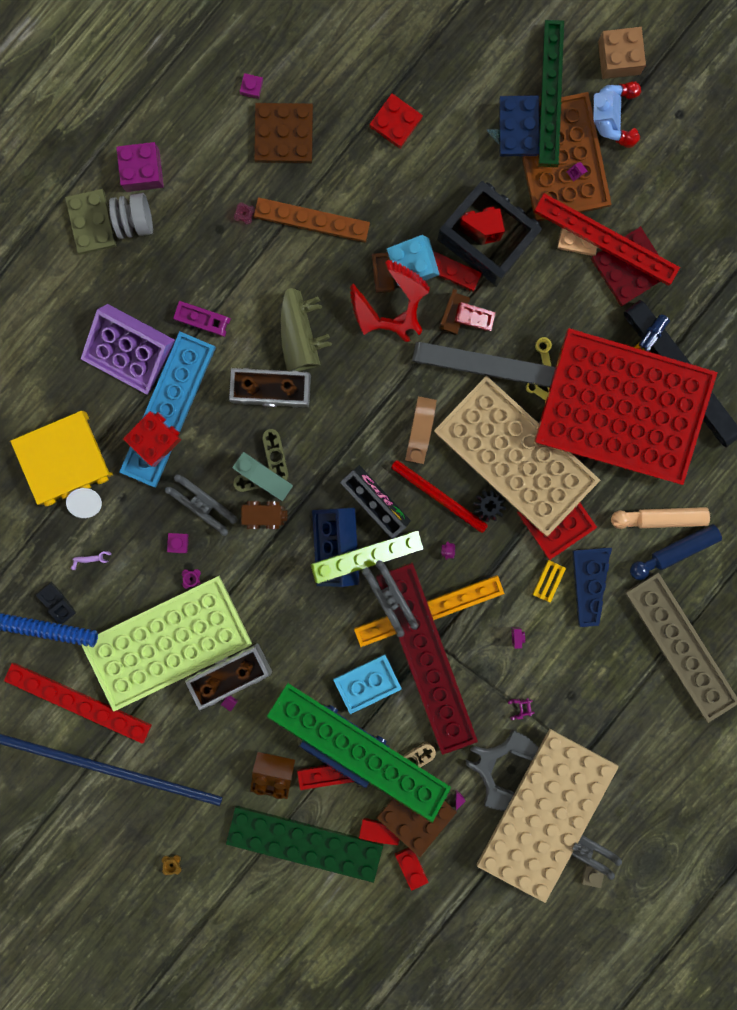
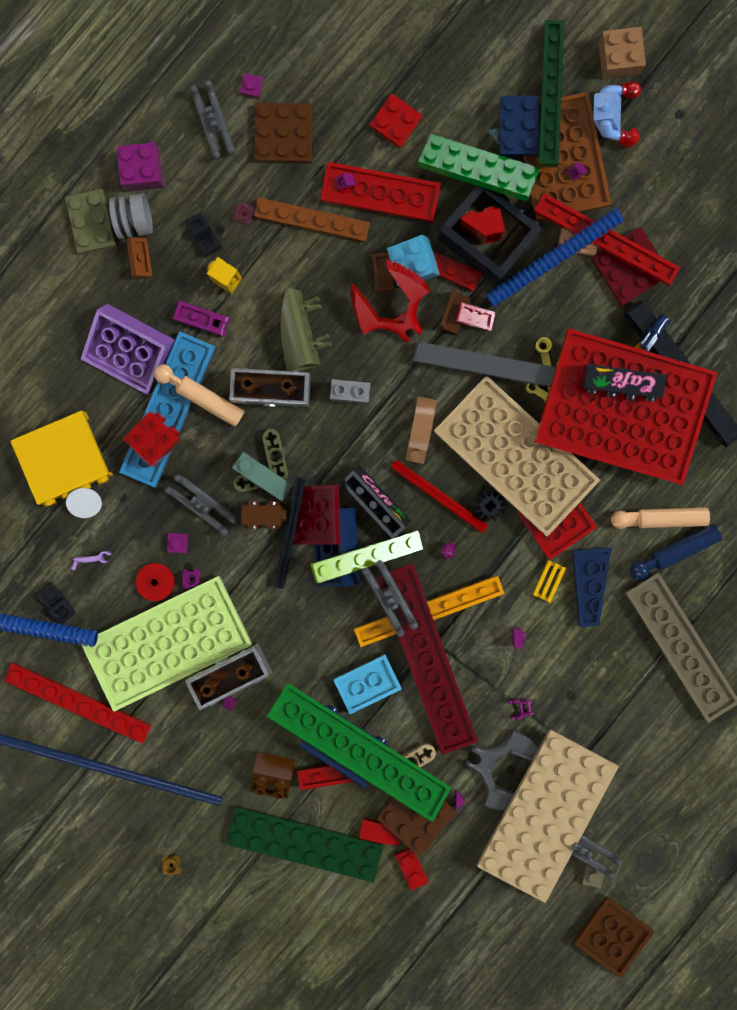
none -> dark orange plate [126,237,152,278]
none -> red plate [136,563,175,601]
none -> light nougat piece [154,365,244,427]
none -> black slope [185,212,223,258]
none -> dark grey piece [190,80,235,160]
none -> yellow brick [207,257,242,294]
none -> black axle [274,477,305,589]
none -> dark red plate [290,485,340,545]
none -> red plate [321,162,441,223]
none -> light grey brick [330,379,370,405]
none -> magenta piece [335,173,356,190]
none -> green plate [417,134,540,202]
none -> blue piece [486,208,623,307]
none -> reddish brown plate [573,895,655,978]
none -> black brick [580,364,667,402]

